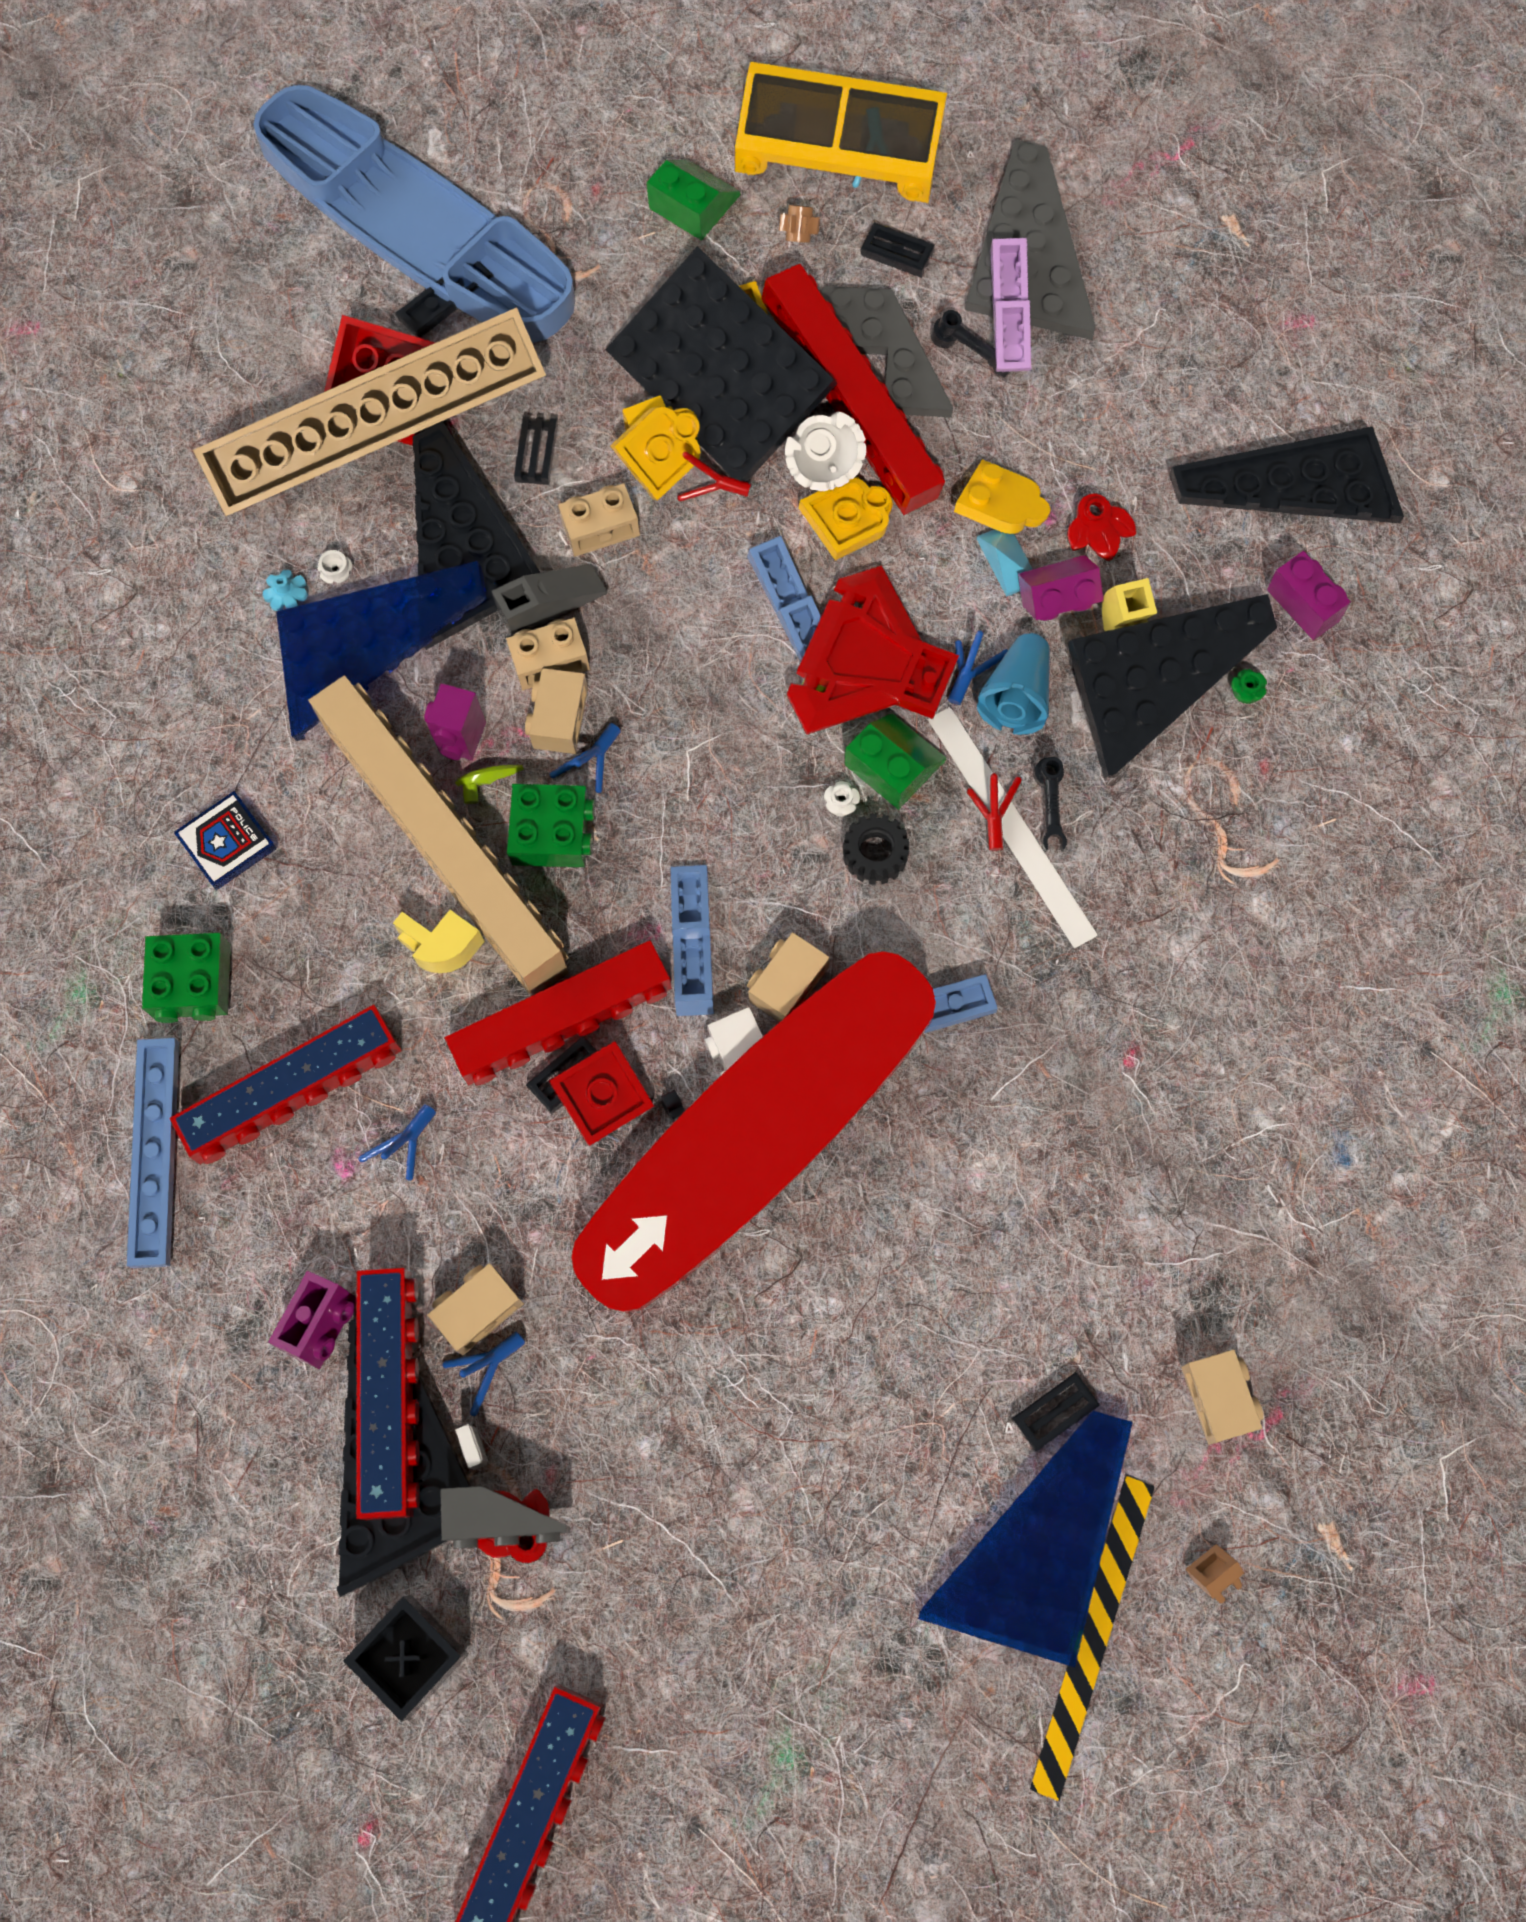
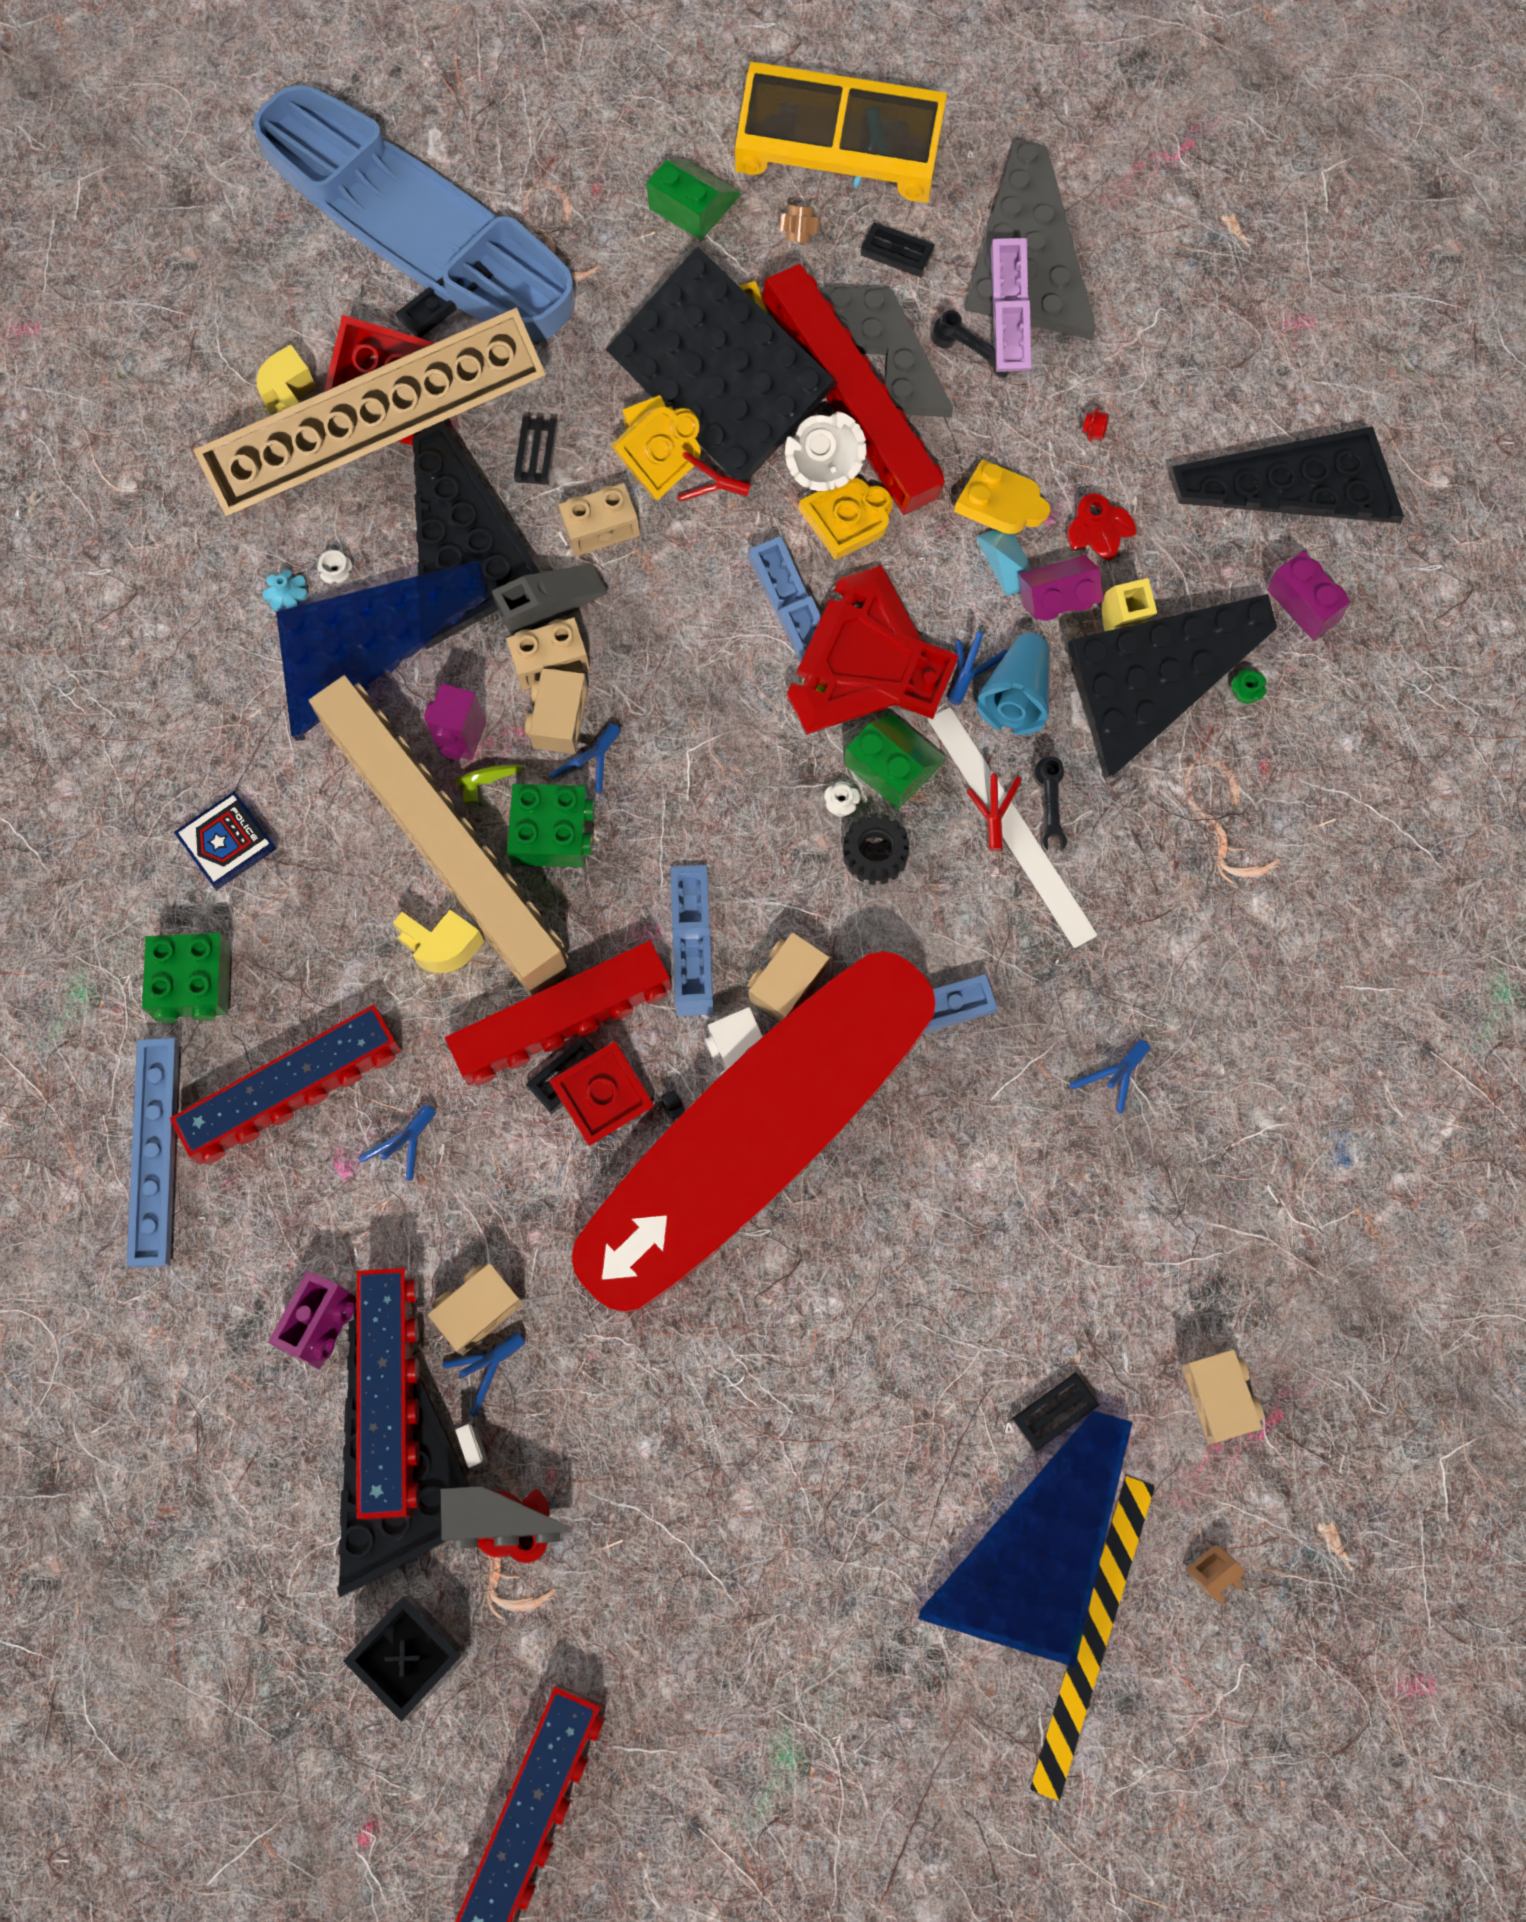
none -> light yellow brick [257,344,316,415]
none -> blue plant [1070,1040,1150,1113]
none -> red plate [1082,407,1109,442]

